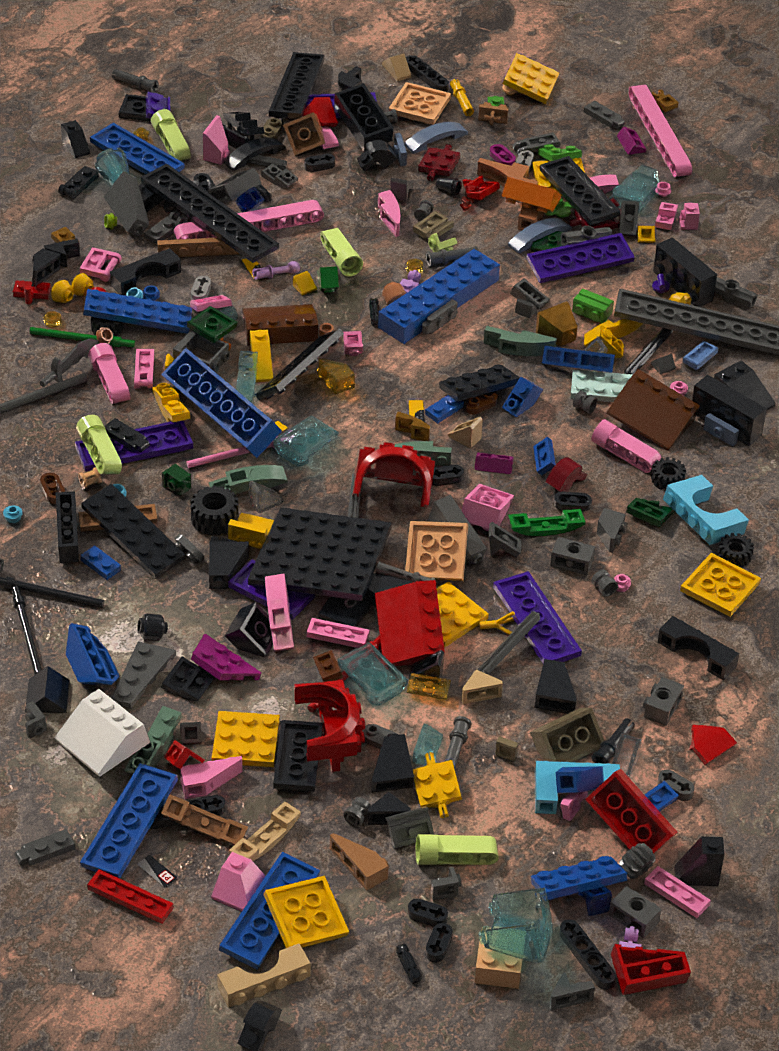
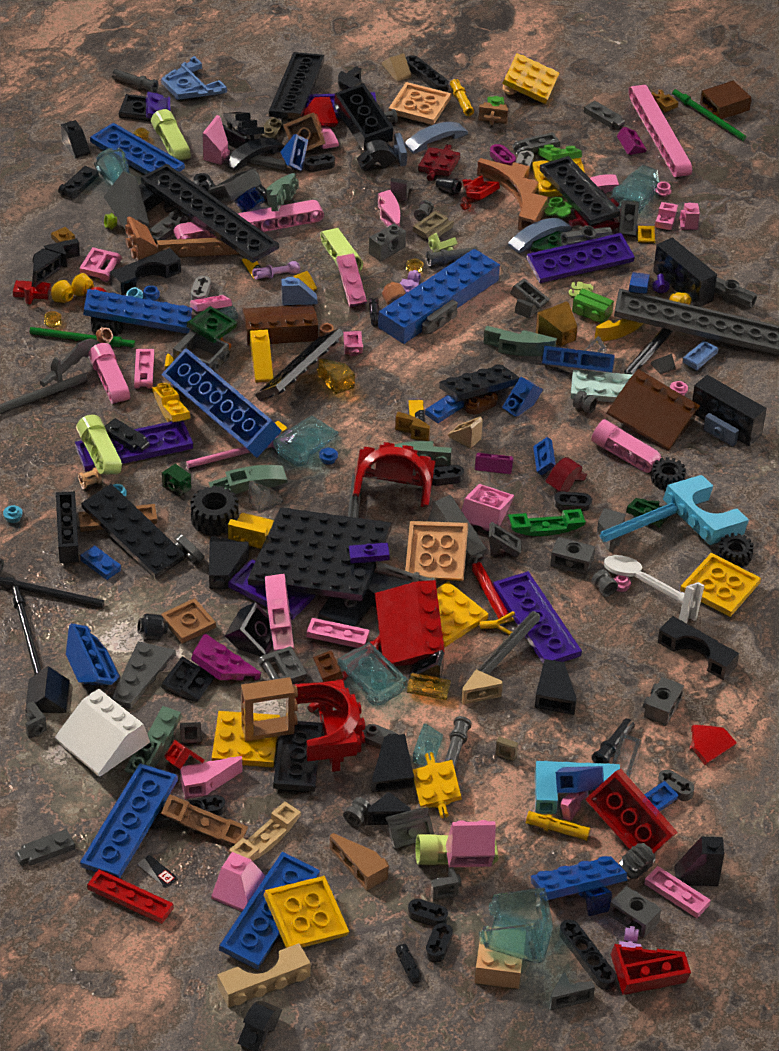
reddish brown plate [40,473,65,504] -> none
clear light blue slope [236,351,258,404] -> none
dark grey slope [261,163,298,188] -> none
green slope [317,266,339,293] -> none
orange slope [502,177,562,213] -> none
dark tan slope [530,708,604,762] -> none
yellow slope [584,324,624,358] -> none
black slope [714,360,776,410] -> none
none -> nougat slope [125,217,158,261]
none -> medium blue wing [161,56,227,100]
none -> medium nougat plate [161,598,216,644]
none -> medium nougat window [241,677,298,741]
none -> dark grey plate [258,646,307,684]
none -> sand green slope [266,173,299,211]
none -> blue slope [281,134,308,171]
none -> medium blue slope [281,277,318,305]
none -> blue plate [319,447,338,465]
none -> bright pink plate [336,253,367,307]
none -> dark purple plate [349,543,390,563]
none -> dark grey brick [369,223,406,262]
none -> bright pink slope [446,820,496,867]
none -> red axle [472,562,509,619]
none -> yellow pin [525,810,591,841]
none -> yellowish green piece [569,282,593,297]
none -> dark azure axle [599,503,678,542]
none -> white piece [604,555,705,623]
none -> blue slope [629,272,650,294]
none -> green bar [672,89,746,141]
none -> reddish brown brick [700,80,752,119]

